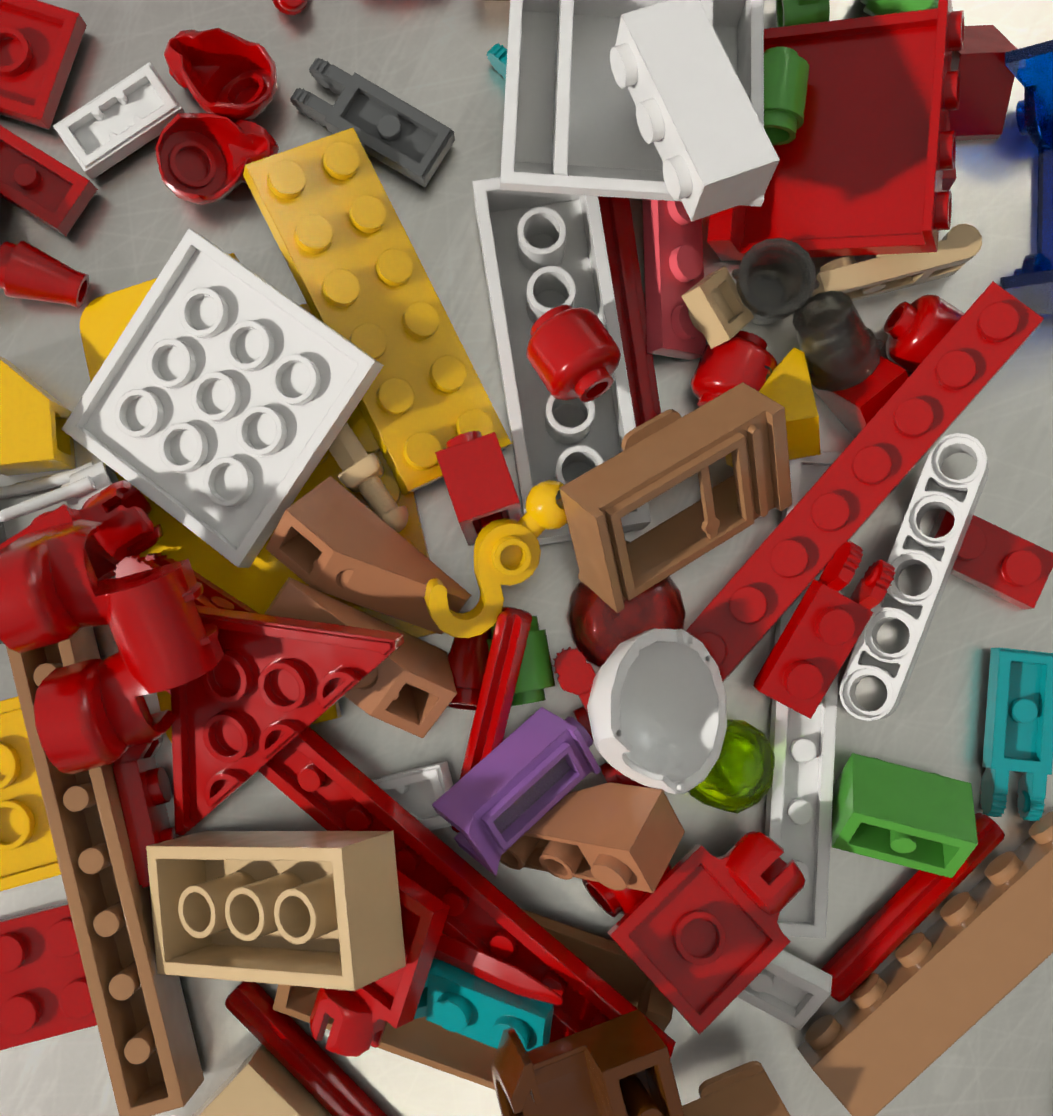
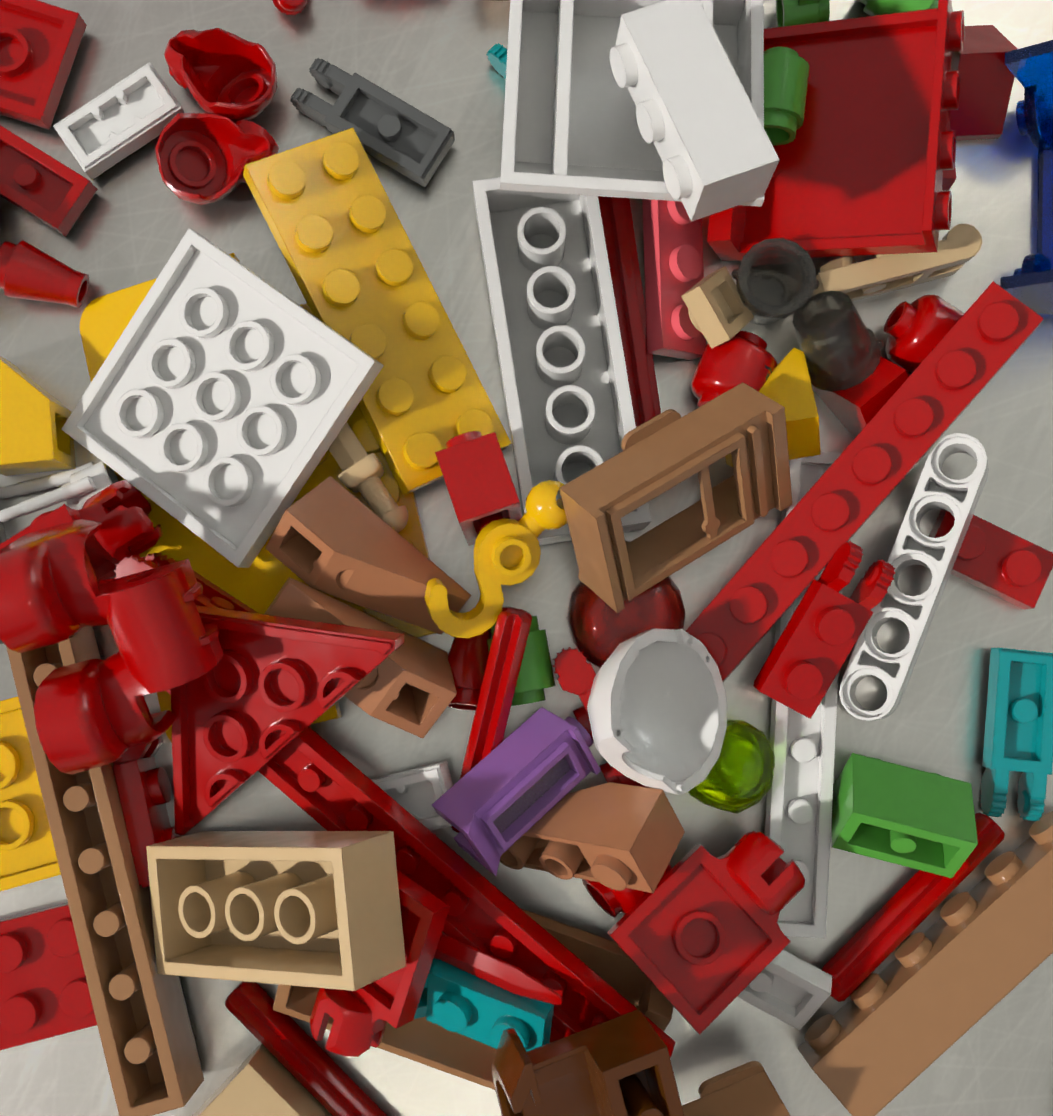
red head [526,305,621,402] -> none

